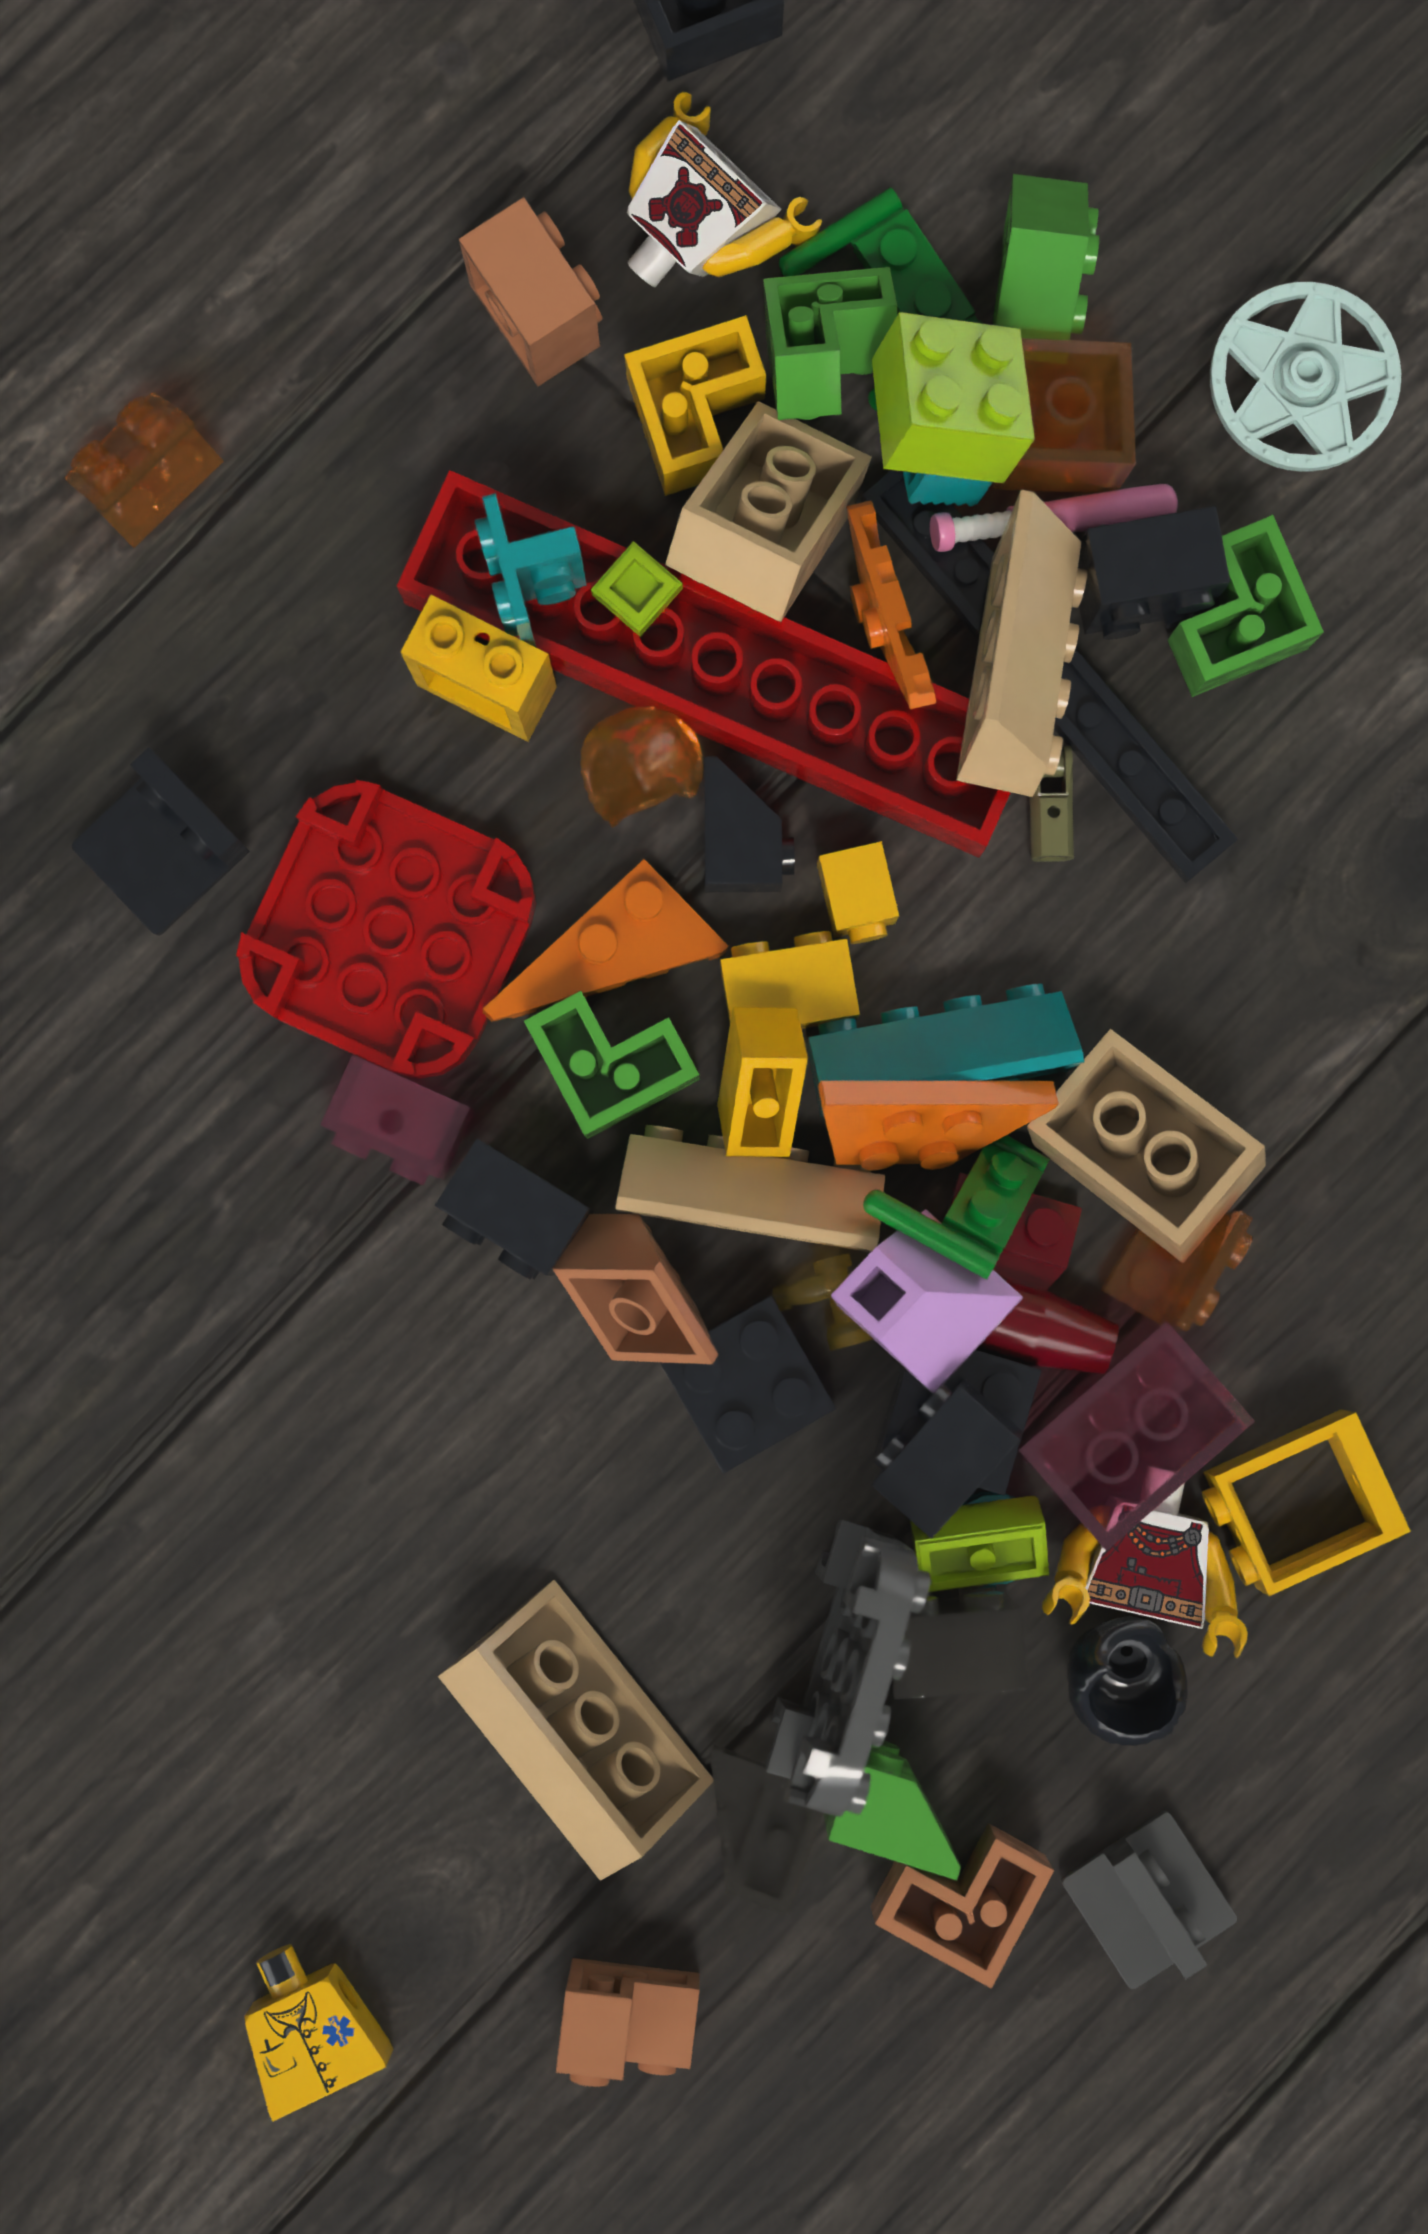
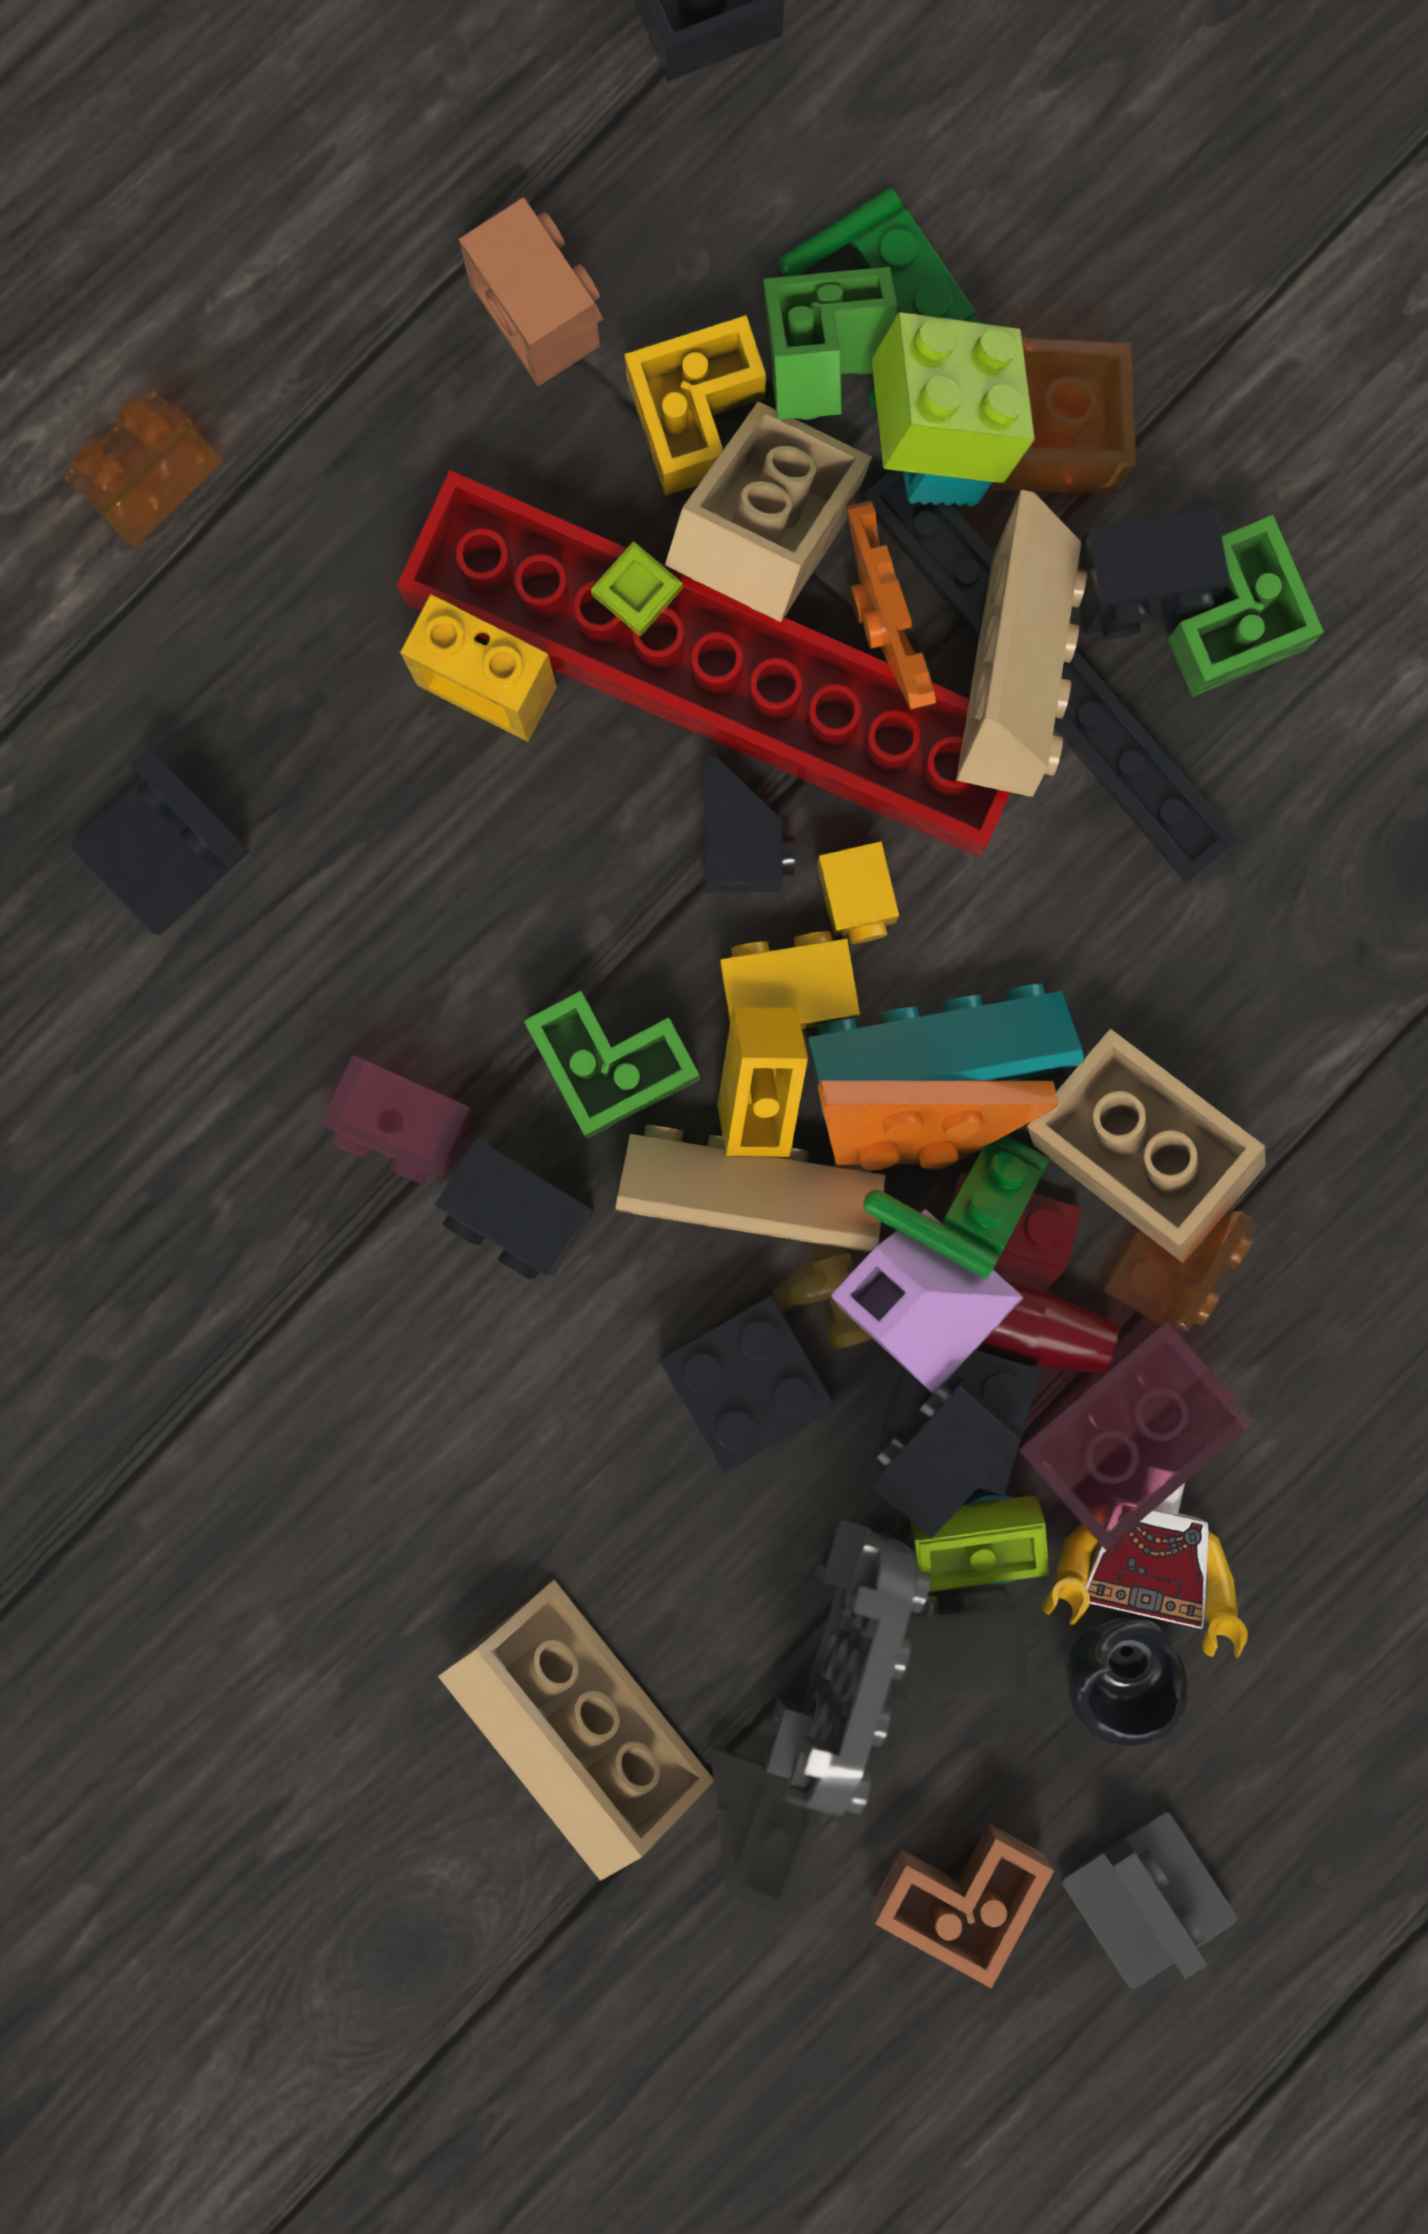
red tile [236,779,537,1079] -> none
yellow torso [245,1944,393,2121] -> none
teal bracket [475,494,587,647] -> none
orange wing [483,859,729,1022] -> none
nougat slope [552,1214,718,1364] -> none
nougat brick [556,1958,700,2087] -> none
clear orange piece [580,706,704,828] -> none
torso [627,92,822,287] -> none
bright green slope [823,1741,961,1880] -> none
bright pink piece [930,484,1178,552] -> none
bright green brick [992,174,1099,357] -> none
olive bar [1029,746,1074,862] -> none
yellow window [1202,1409,1411,1596] -> none
light aqua wheel [1210,282,1401,472] -> none

